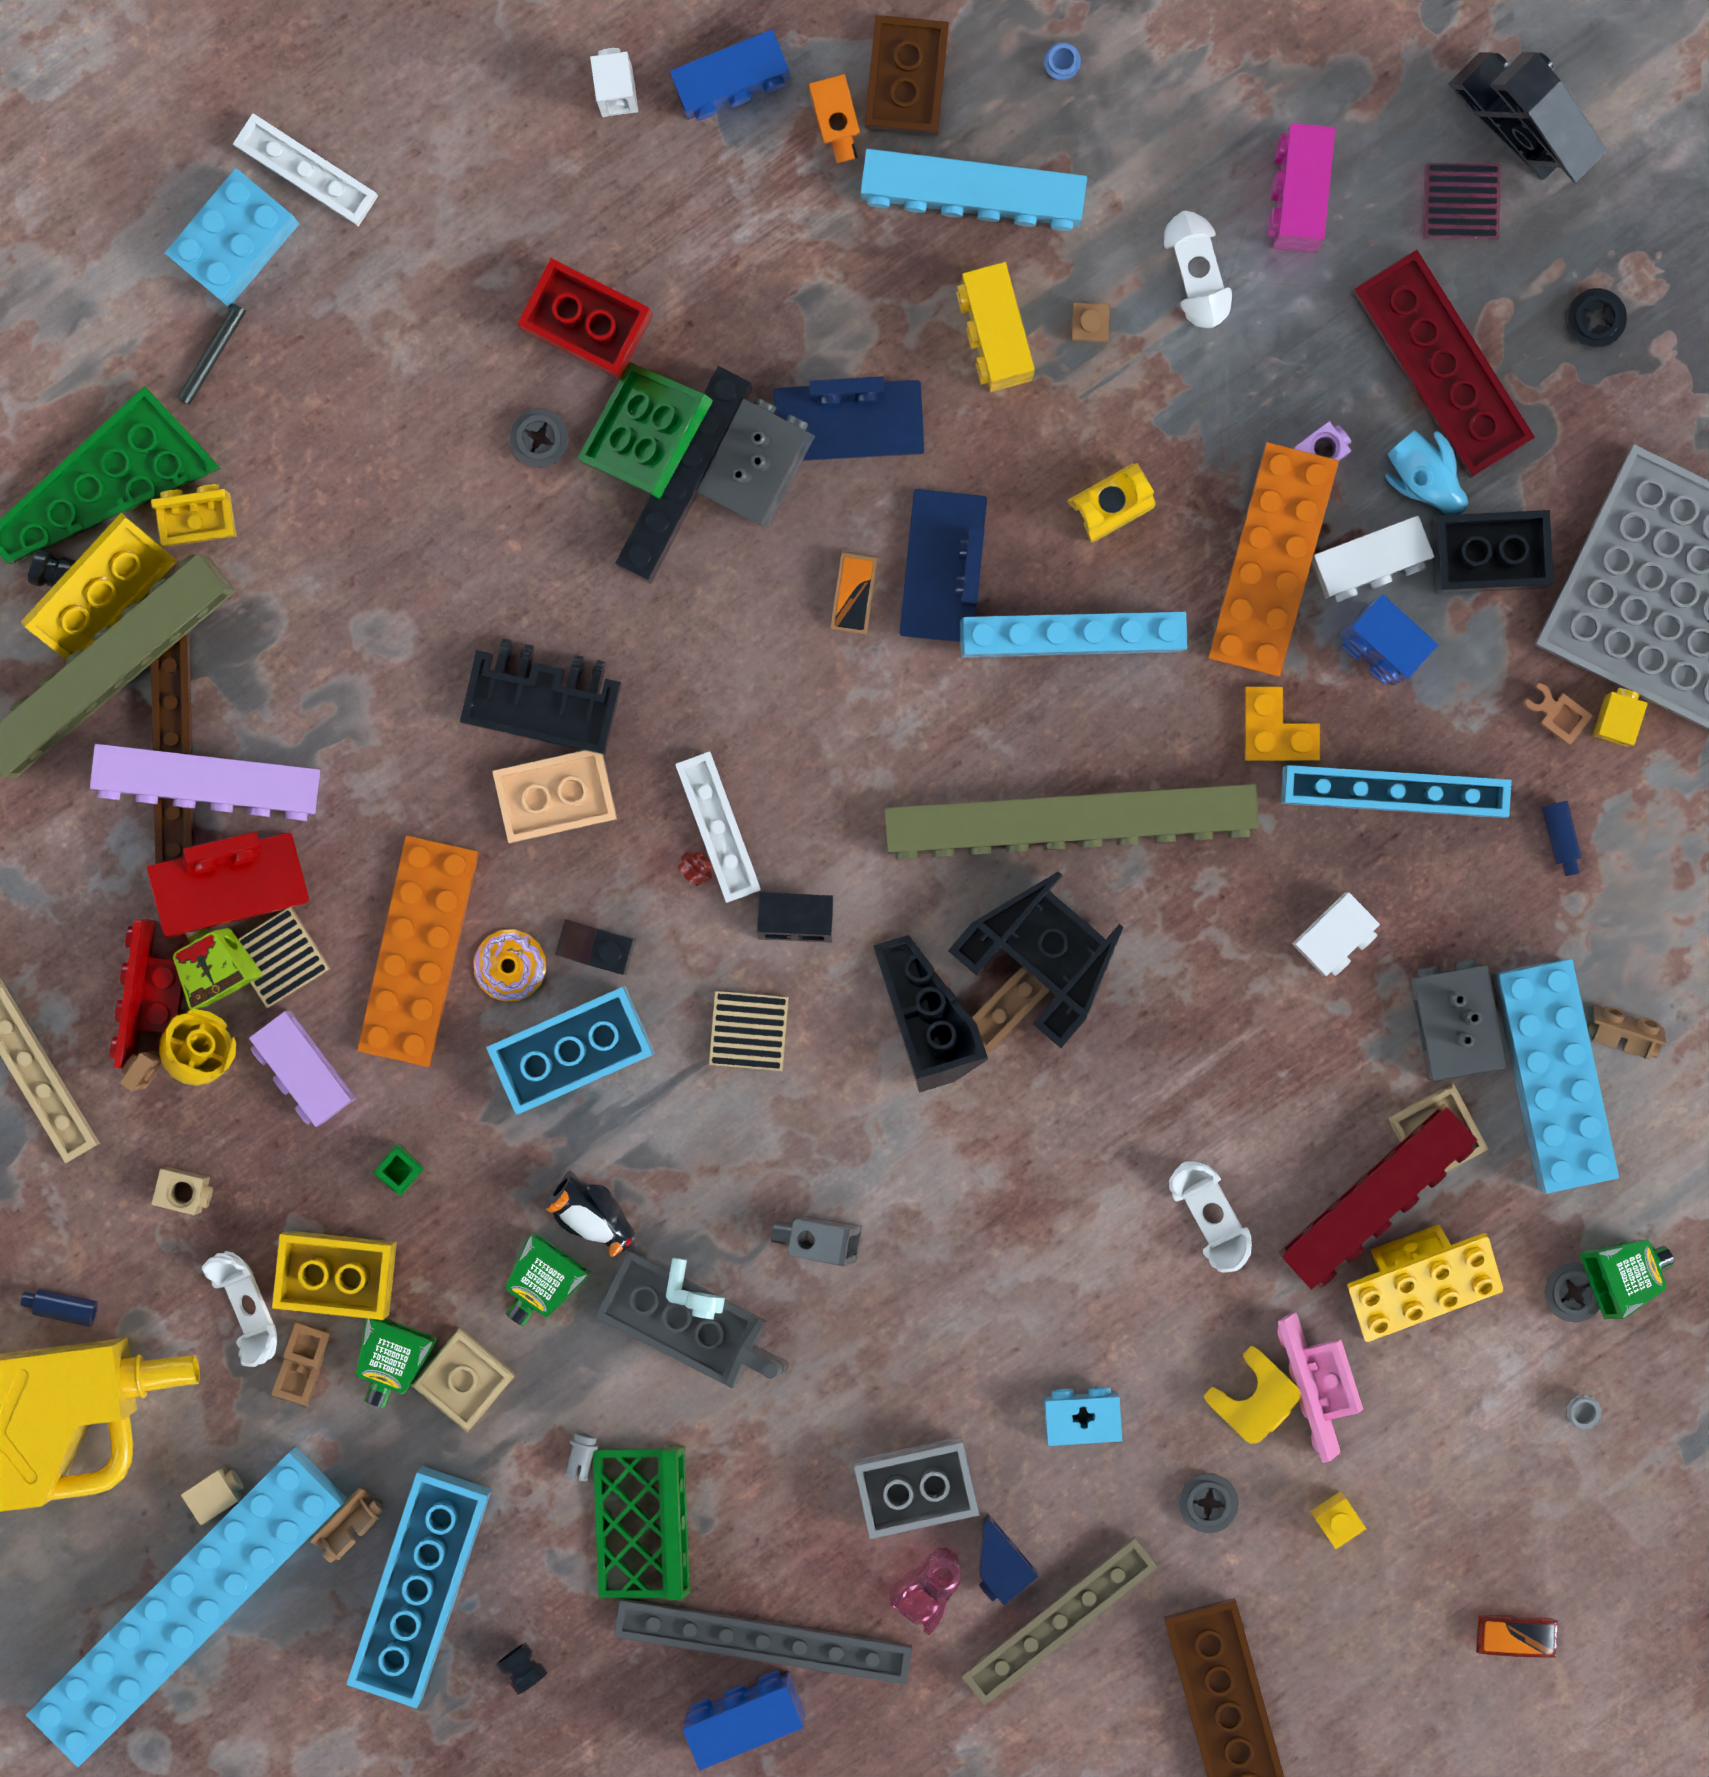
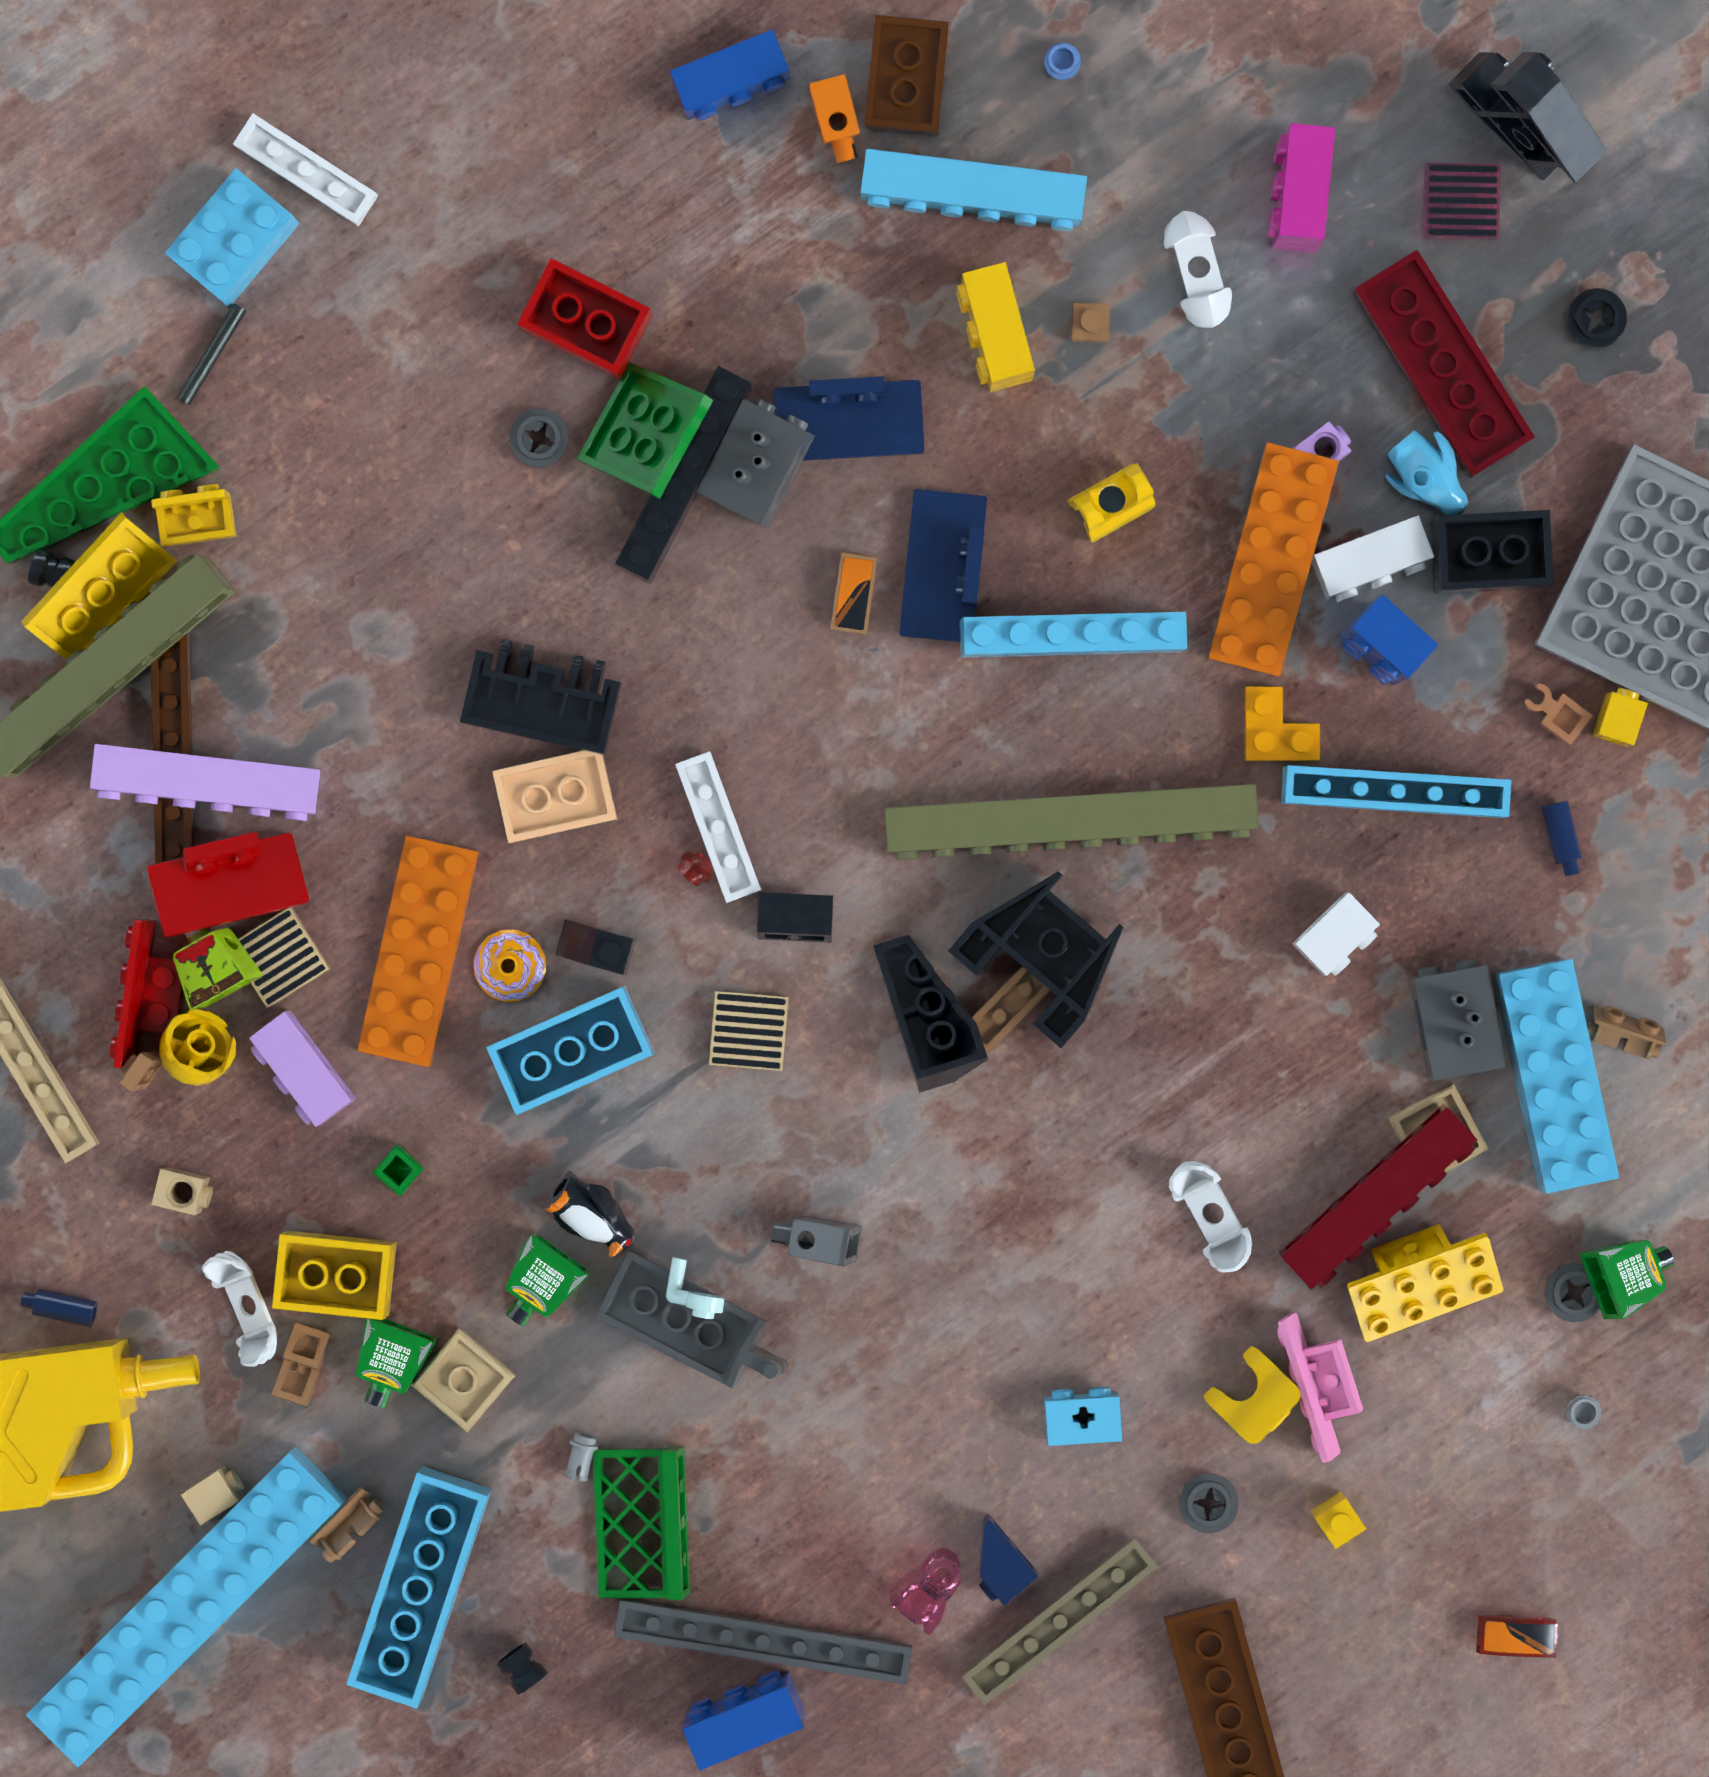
white brick [590,48,639,117] -> none
light grey brick [854,1436,979,1539] -> none

